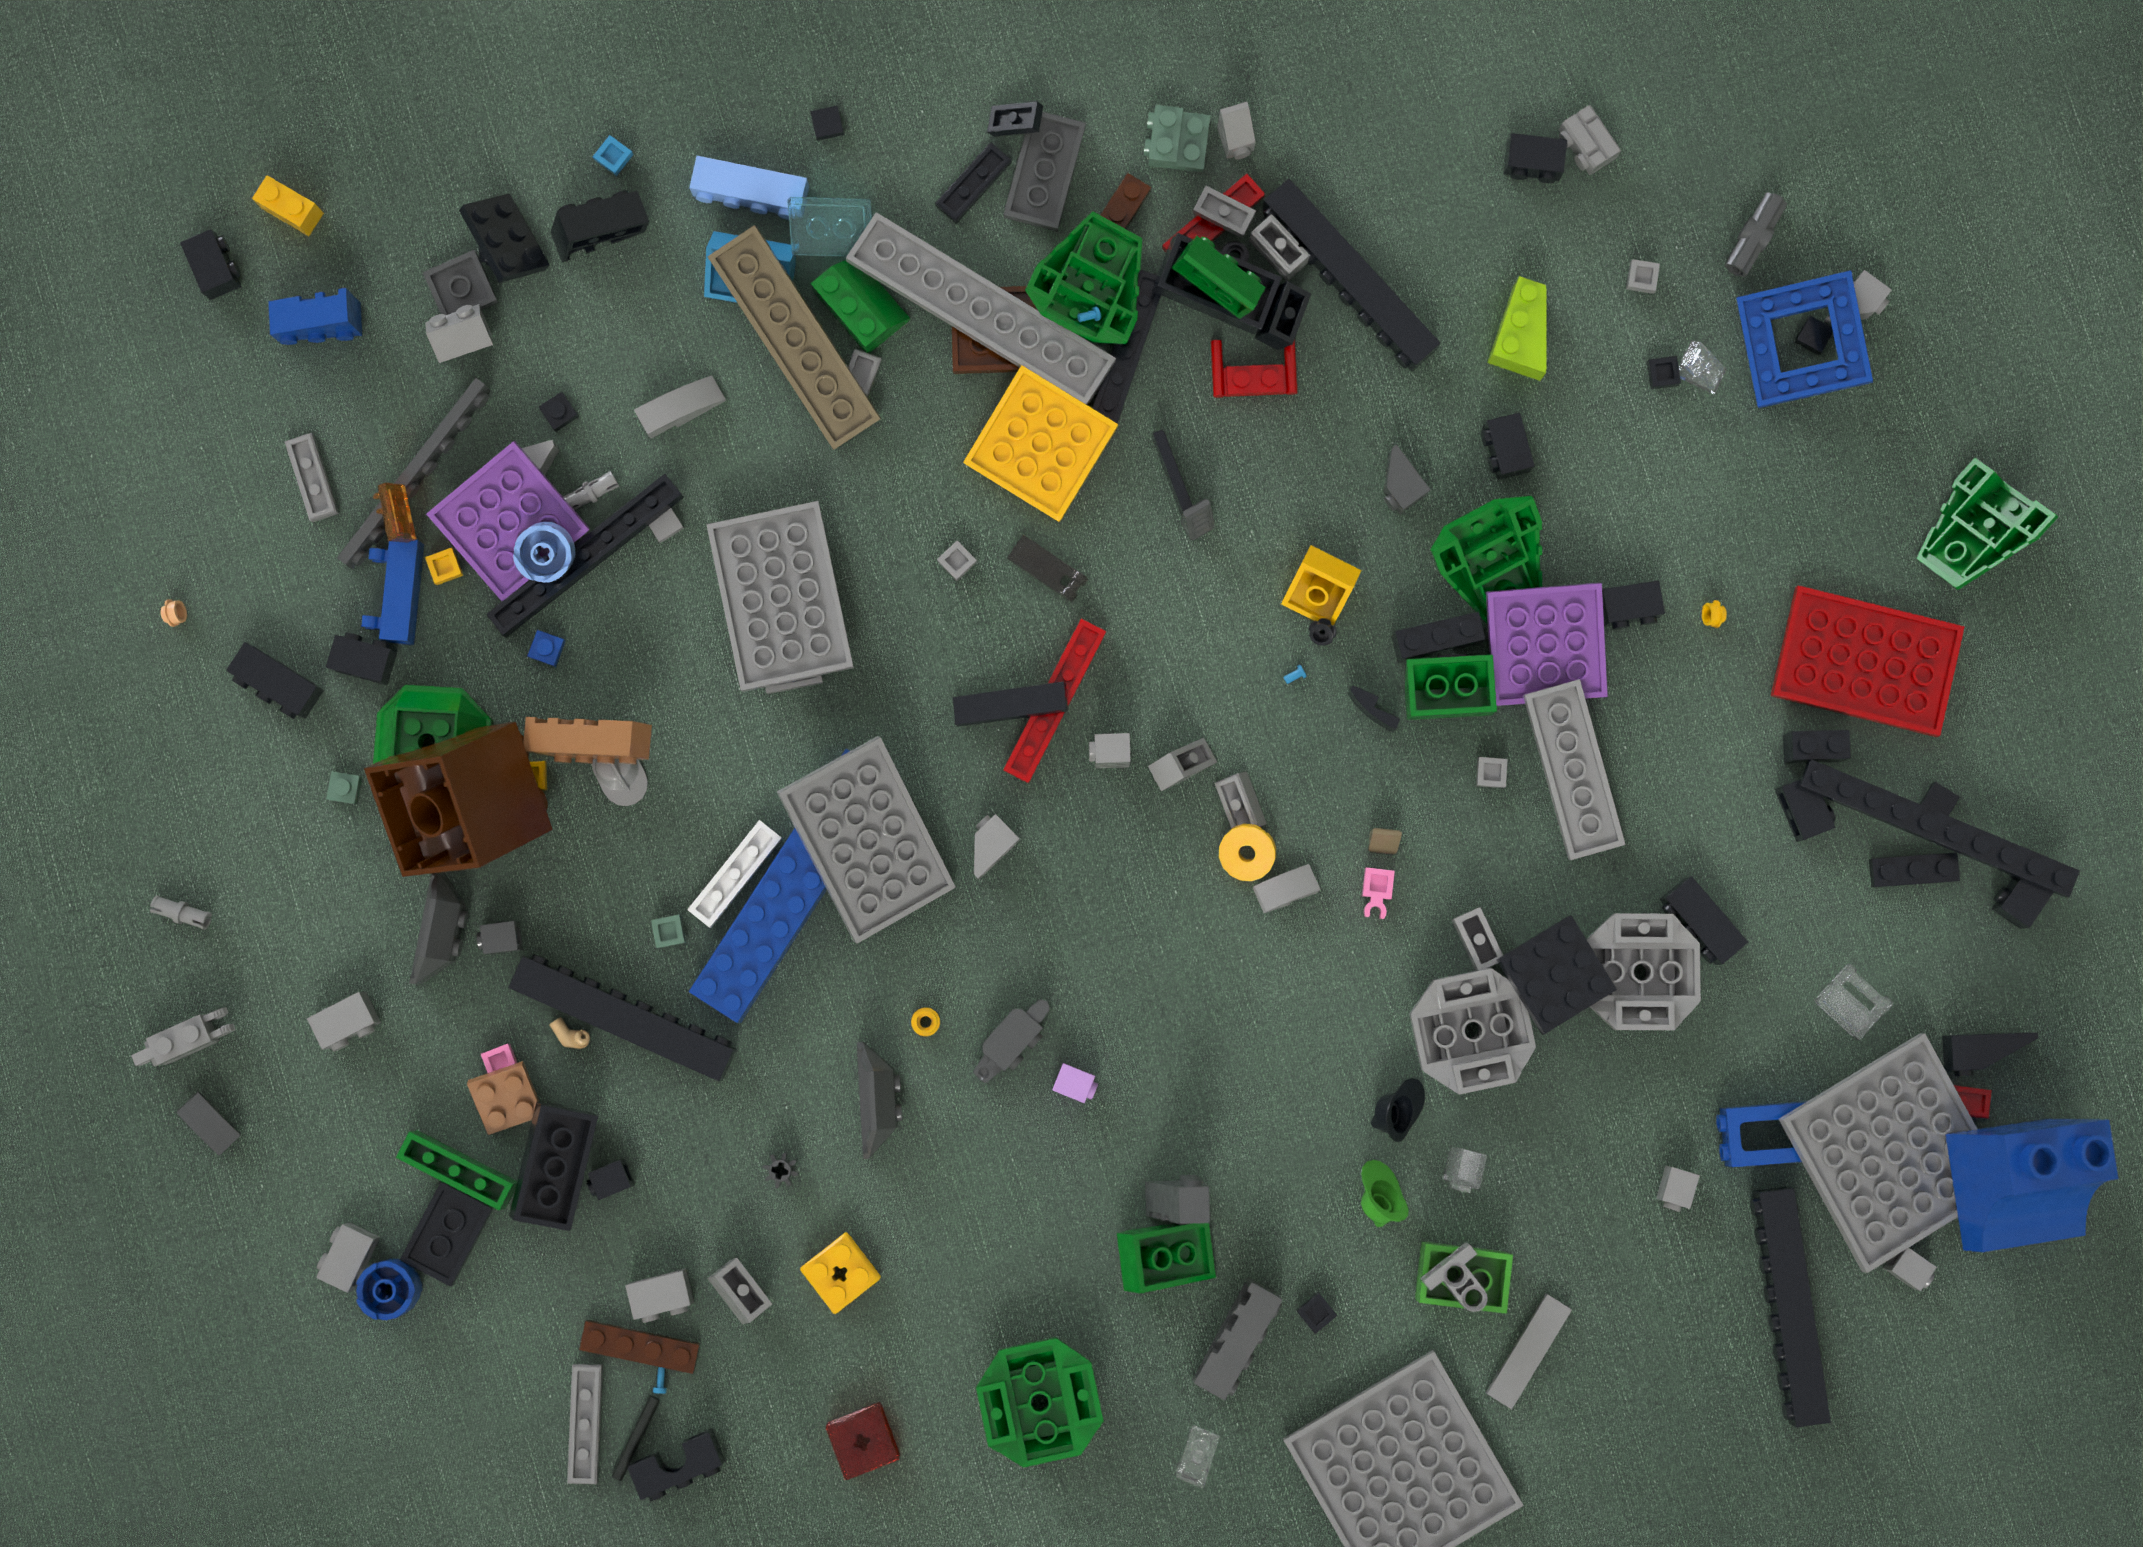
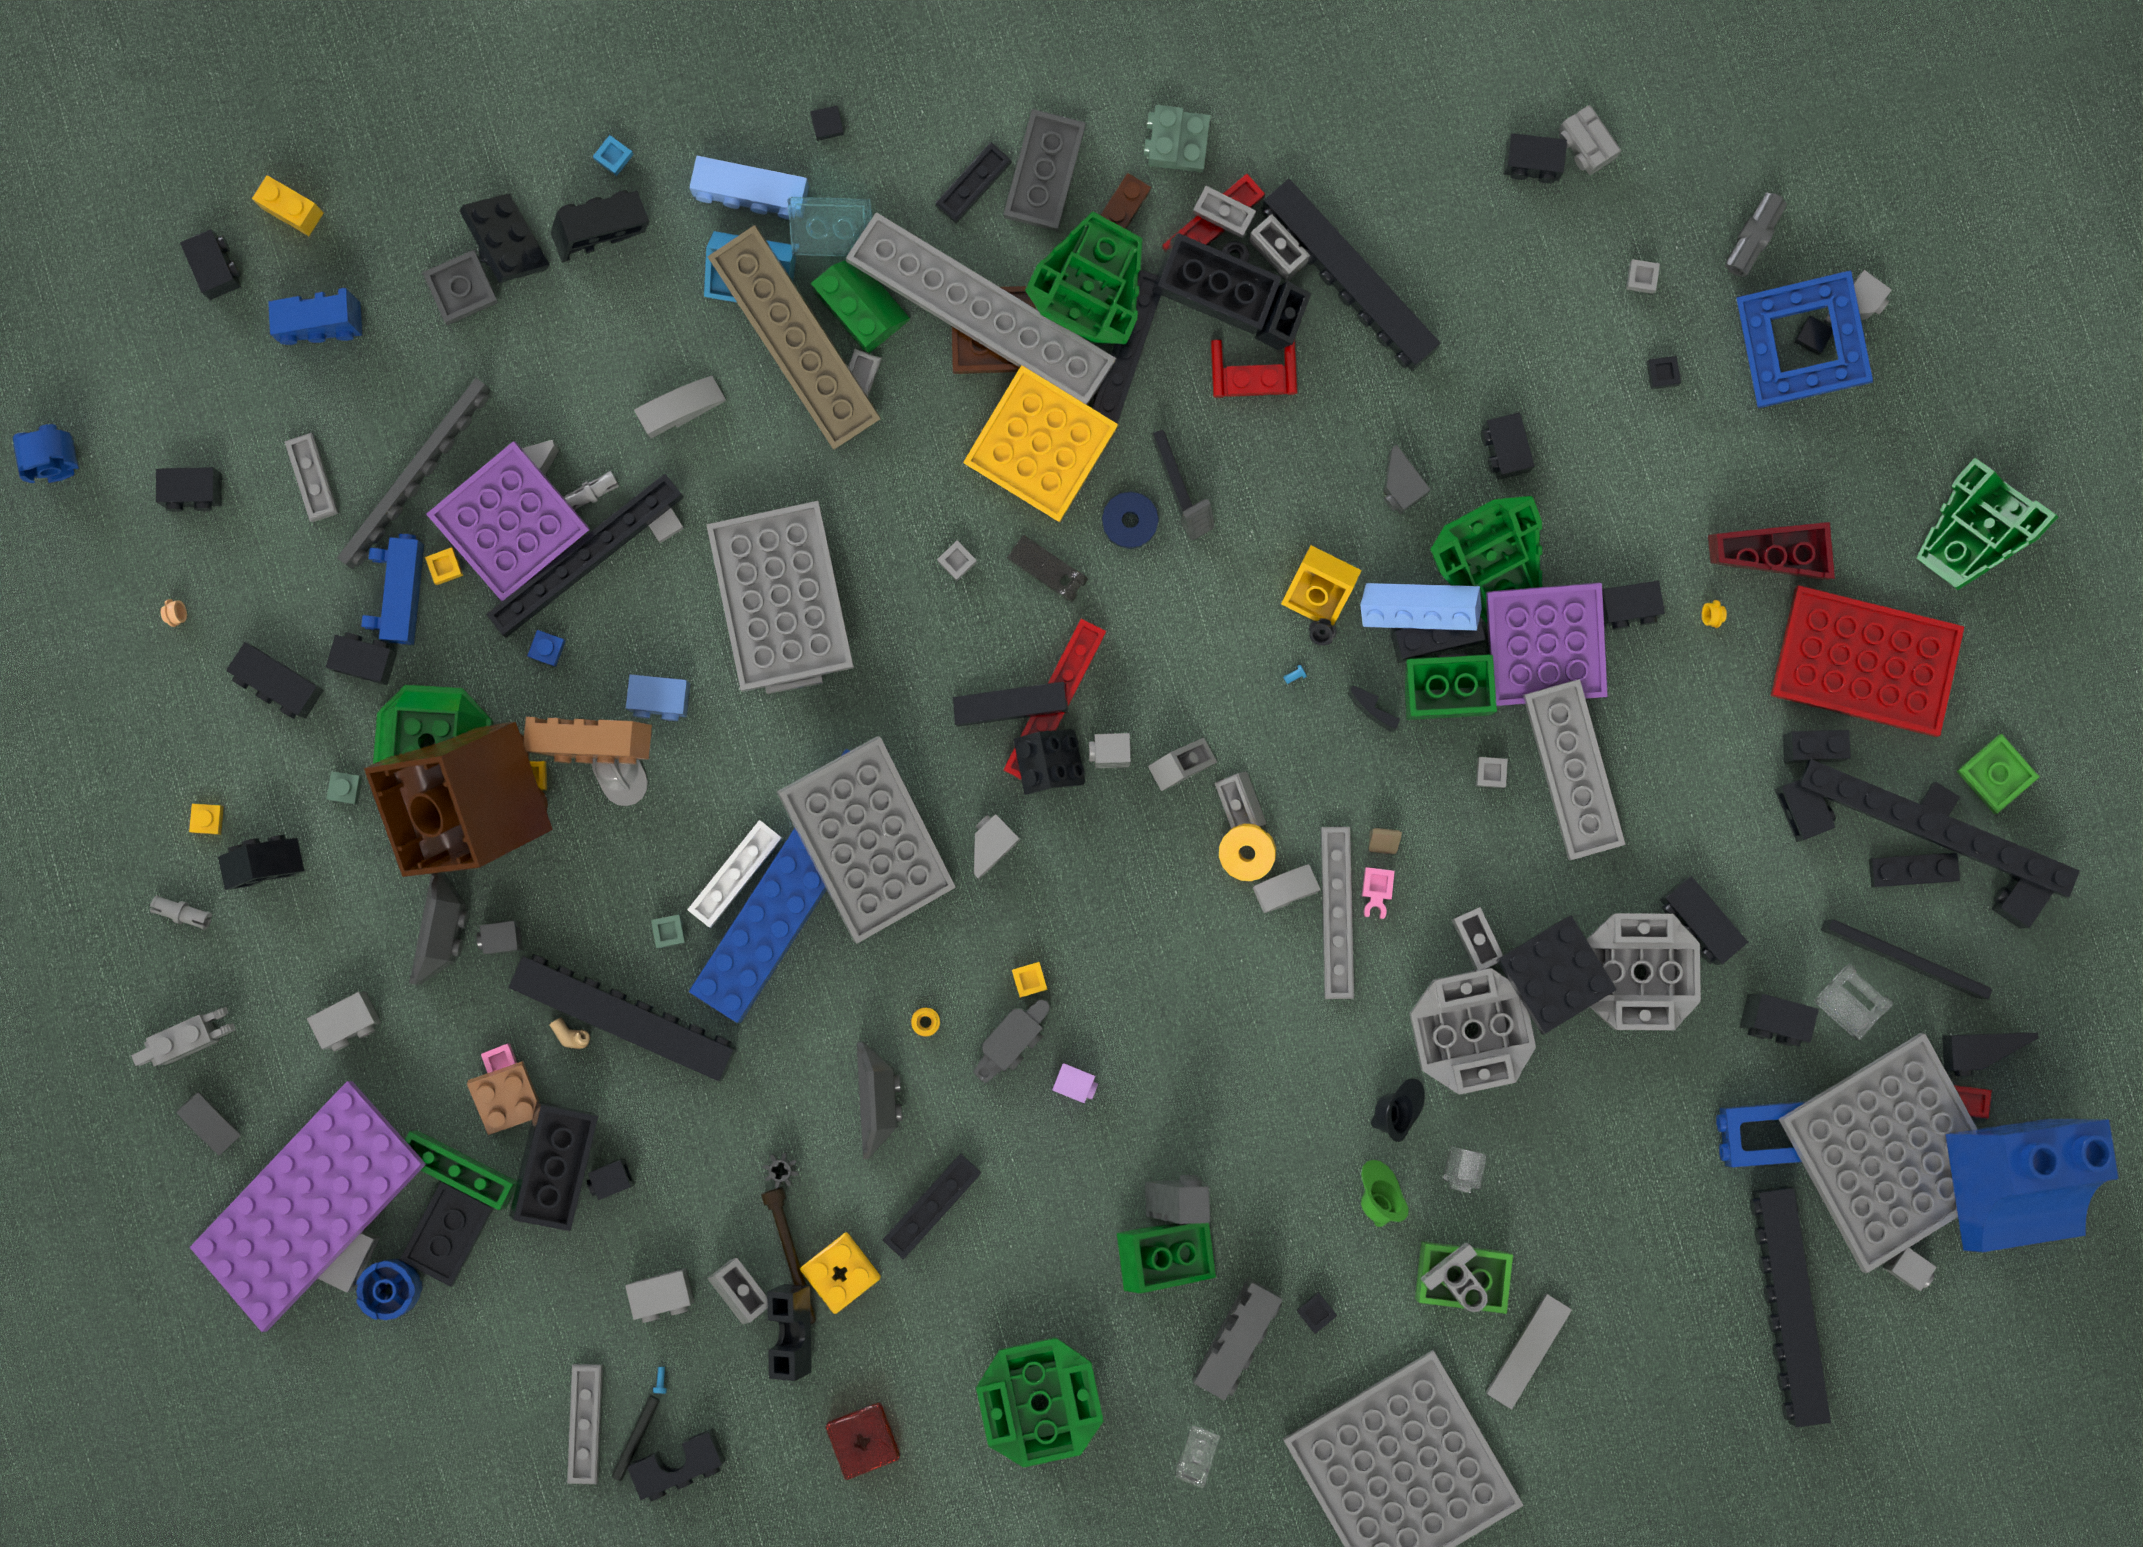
clear orange plate [373,483,416,543] -> none
light grey brick [425,304,493,363] -> none
light blue brick [513,522,575,582] -> none
black plate [539,392,579,432] -> none
reddish brown plate [579,1320,700,1374] -> none
black plate [987,101,1043,137] -> none
dark azure piece [1077,307,1101,322] -> none
green slope [1172,236,1266,319] -> none
light grey slope [1217,102,1255,160] -> none
lime wedge [1487,276,1547,381] -> none
light grey brick [1656,1165,1700,1212] -> none
clear slope [1679,340,1727,394] -> none
none -> blue brick [13,424,79,483]
none -> black brick [156,467,222,512]
none -> yellow plate [189,804,224,835]
none -> medium lavender plate [190,1081,426,1332]
none -> black brick [218,835,305,890]
none -> medium blue brick [626,675,690,721]
none -> dark brown piece [761,1187,816,1325]
none -> black arch [767,1284,812,1381]
none -> black plate [882,1153,982,1260]
none -> yellow plate [1012,962,1047,998]
none -> black bracket [1013,729,1085,795]
none -> dark blue tile [1102,492,1159,549]
none -> light grey tile [1321,827,1354,999]
none -> light blue brick [1360,583,1482,631]
none -> dark red wedge [1708,522,1835,580]
none -> black brick [1740,994,1819,1047]
none -> black tile [1821,919,1992,999]
none -> bright green plate [1956,734,2040,814]

